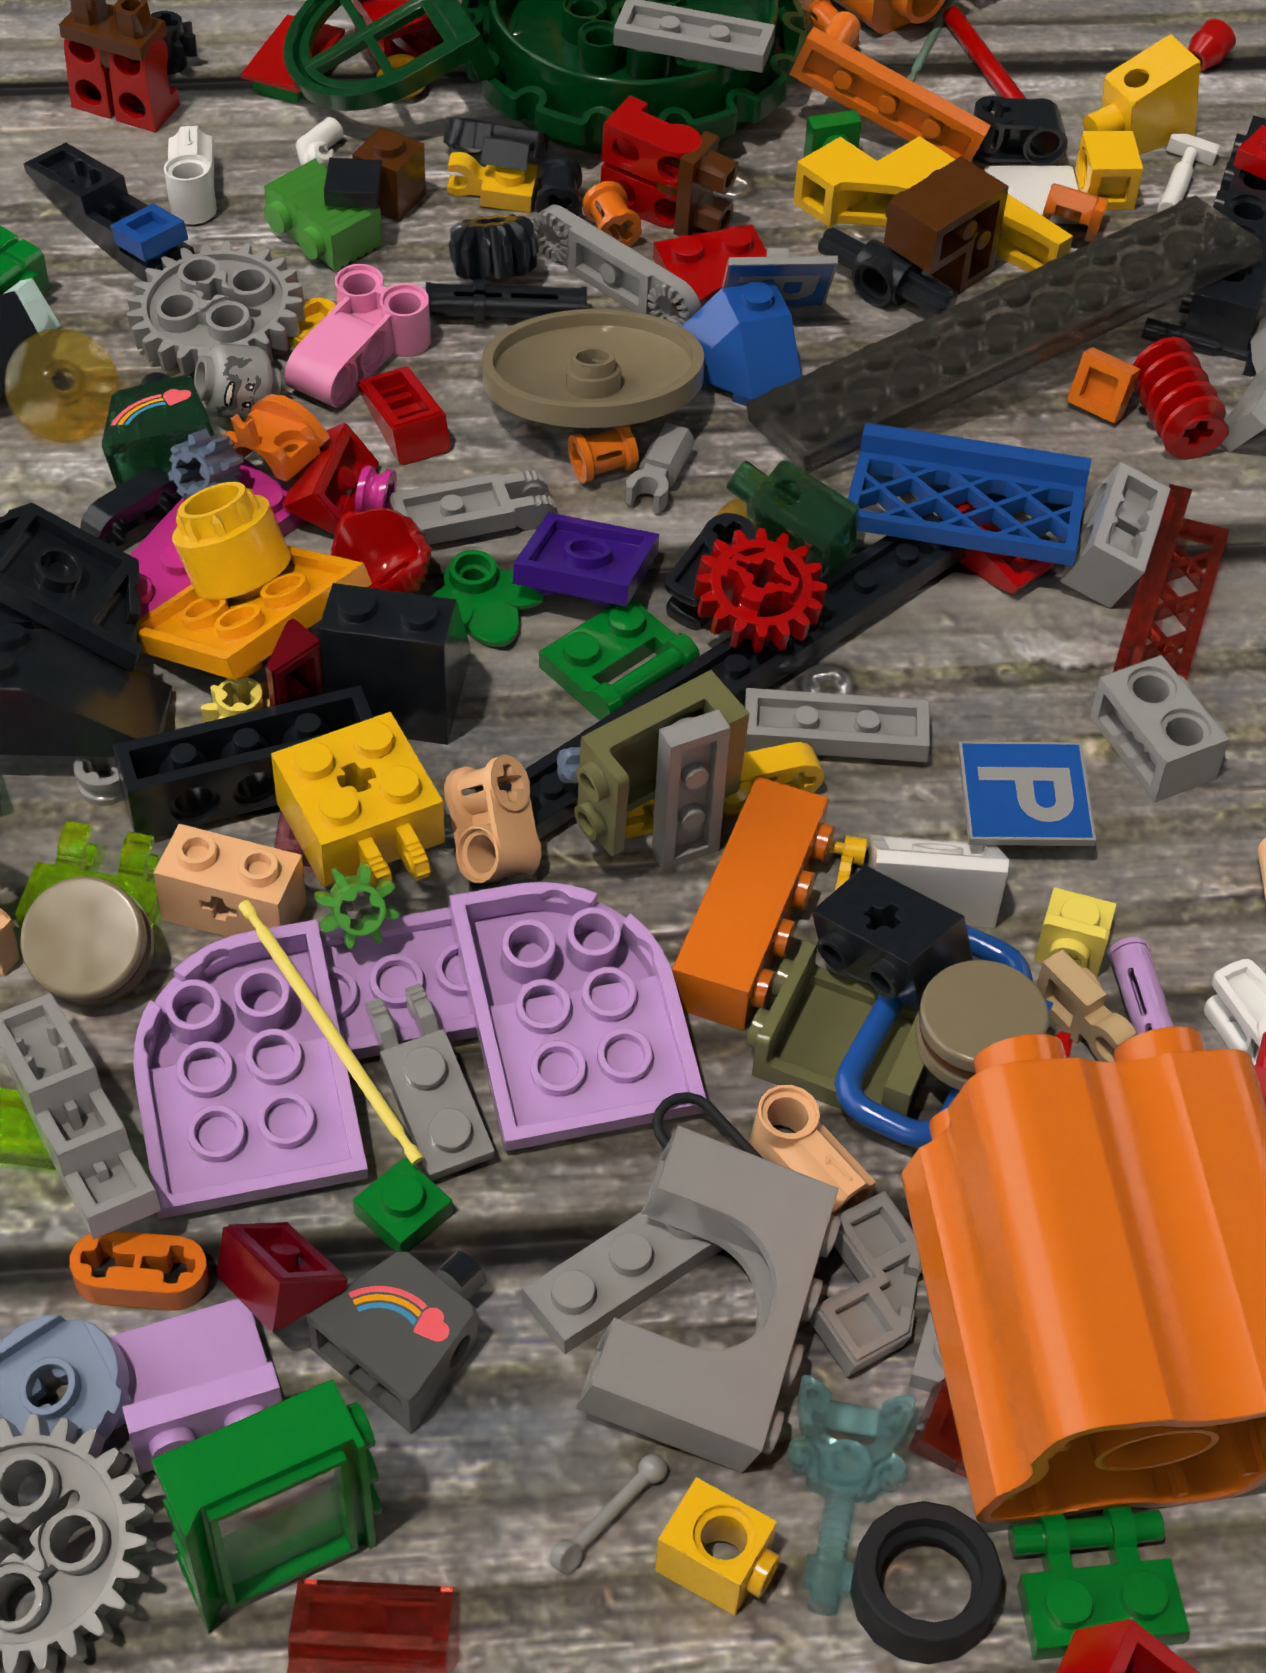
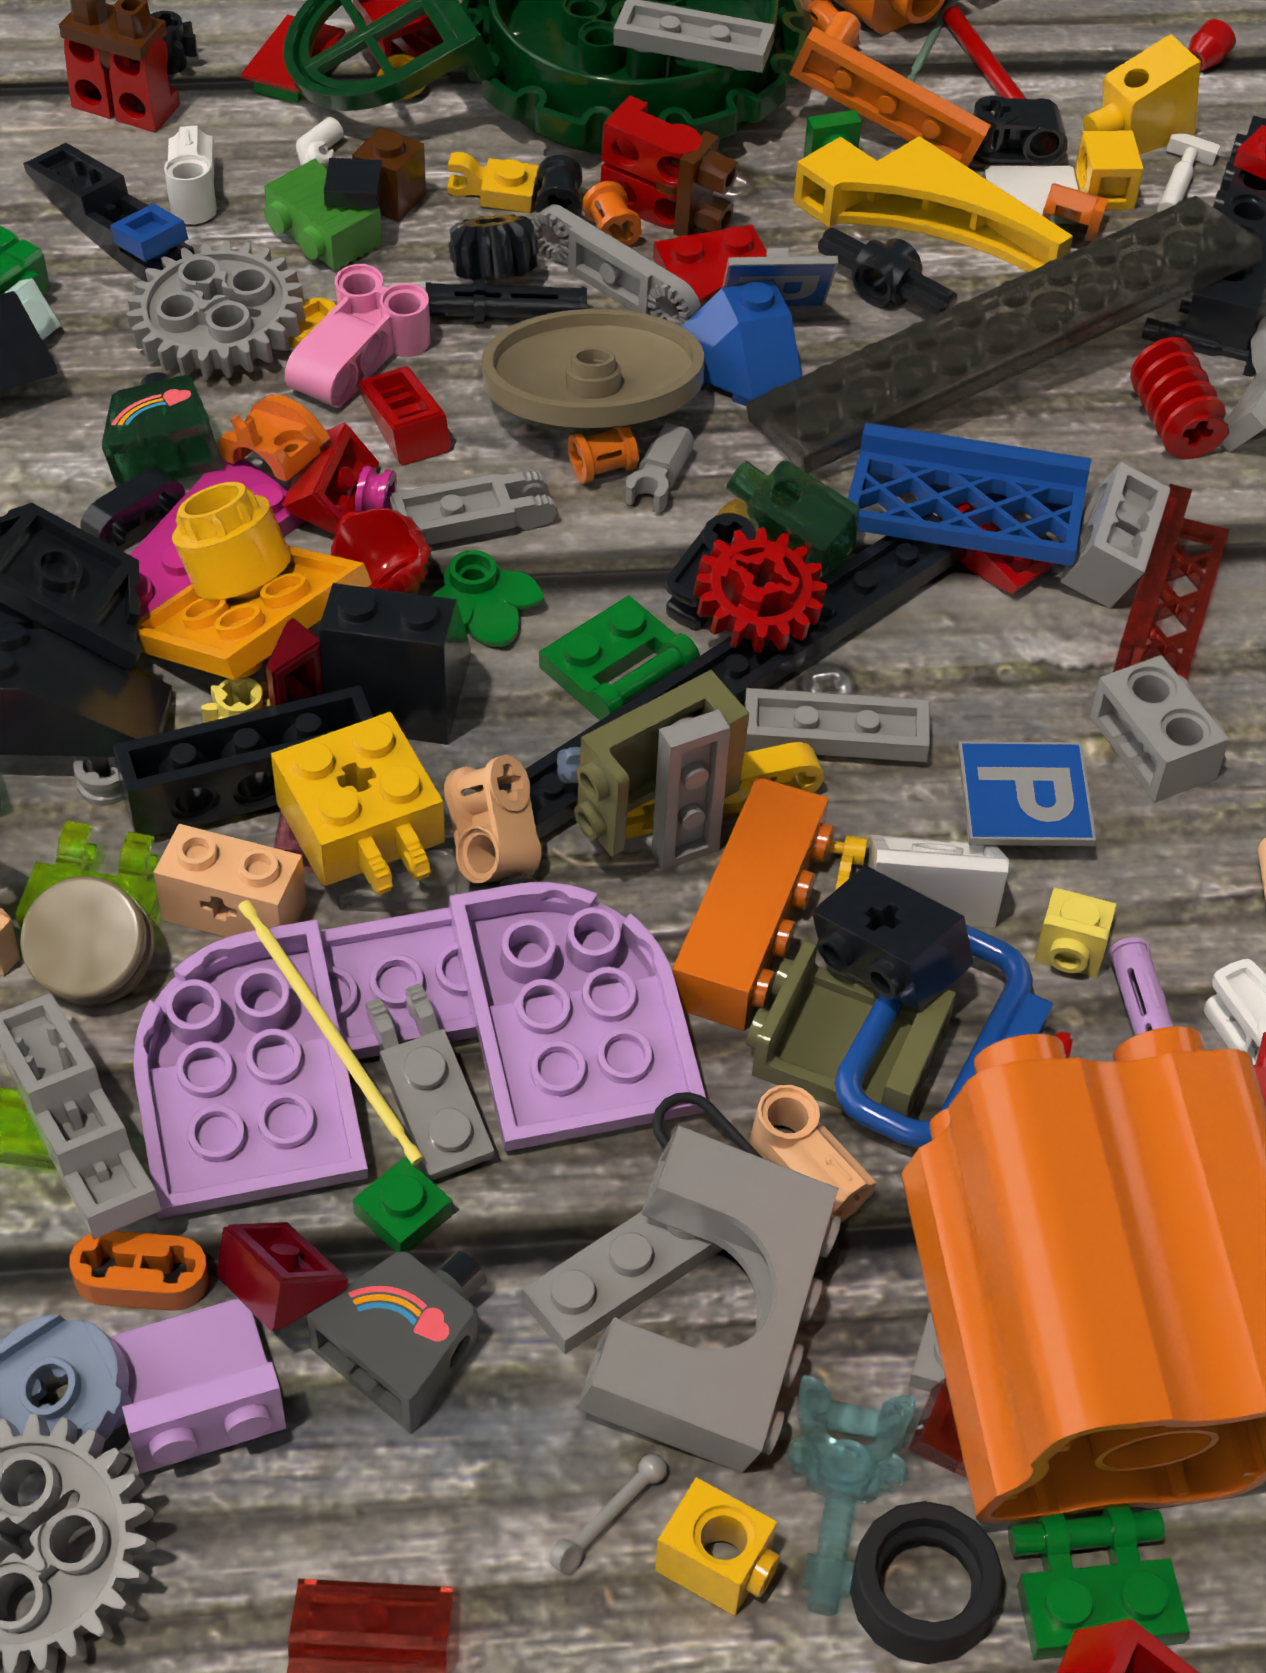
clear yellow dish [5,329,119,442] -> none
green window [151,1379,383,1634] -> none
sand blue gear [168,429,244,499] -> none
light grey head [194,343,281,419] -> none
bright green gear [314,862,400,949] -> none
black piece [443,116,550,171] -> none
dark purple plate [512,512,659,607] -> none
light grey tile [809,1191,922,1377] -> none
reddish brown brick [884,156,1009,293] -> none
dark tan head [915,960,1049,1090] -> none
tan plate [1036,949,1137,1062] -> none
orange plate [1066,347,1141,423] -> none

